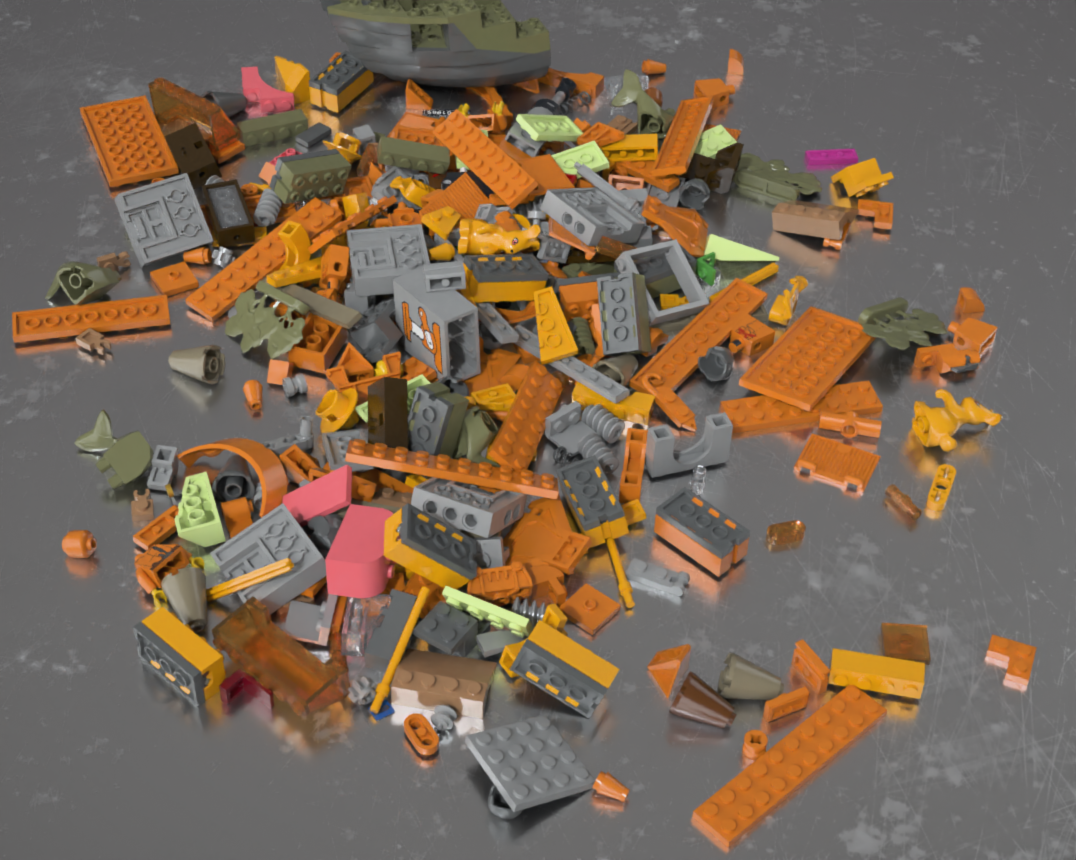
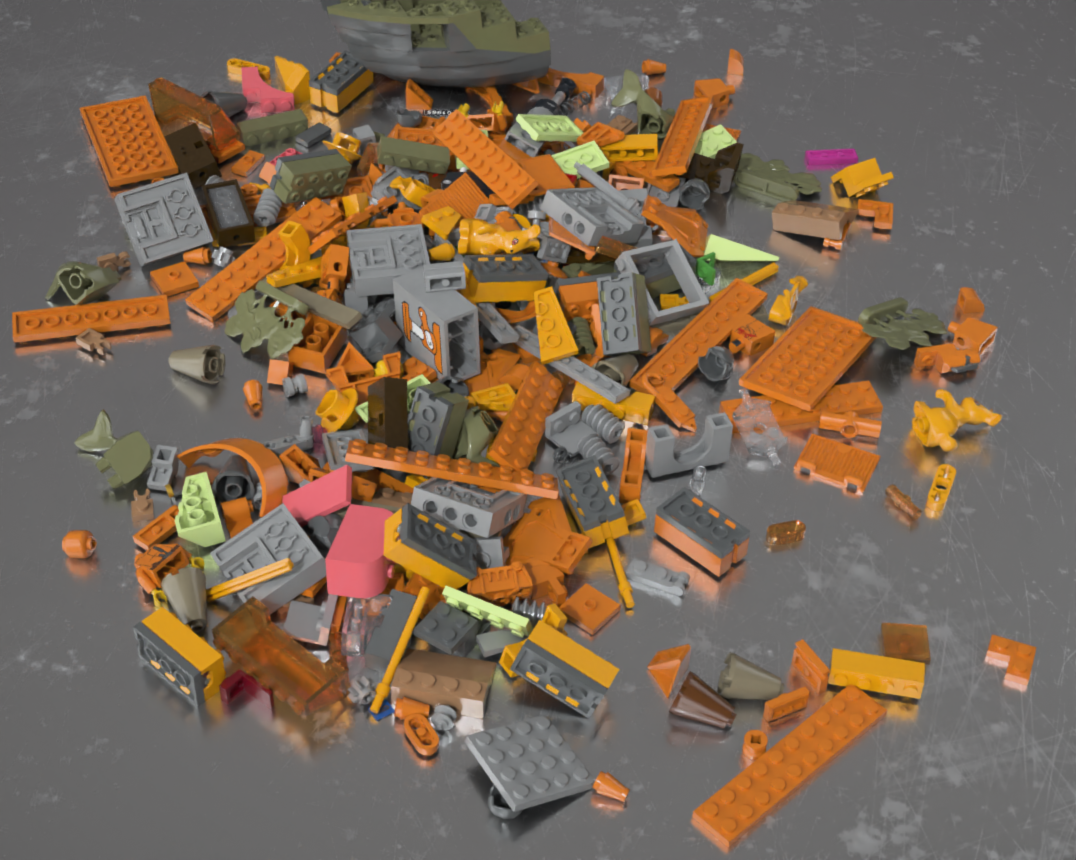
none -> light orange beam [227,58,270,80]
none -> orange plate [231,150,265,177]
none -> clear pink plate [312,424,327,444]
none -> orange cone [394,696,430,720]
none -> dark grey hair [396,109,422,128]
none -> clear plate [732,388,788,467]

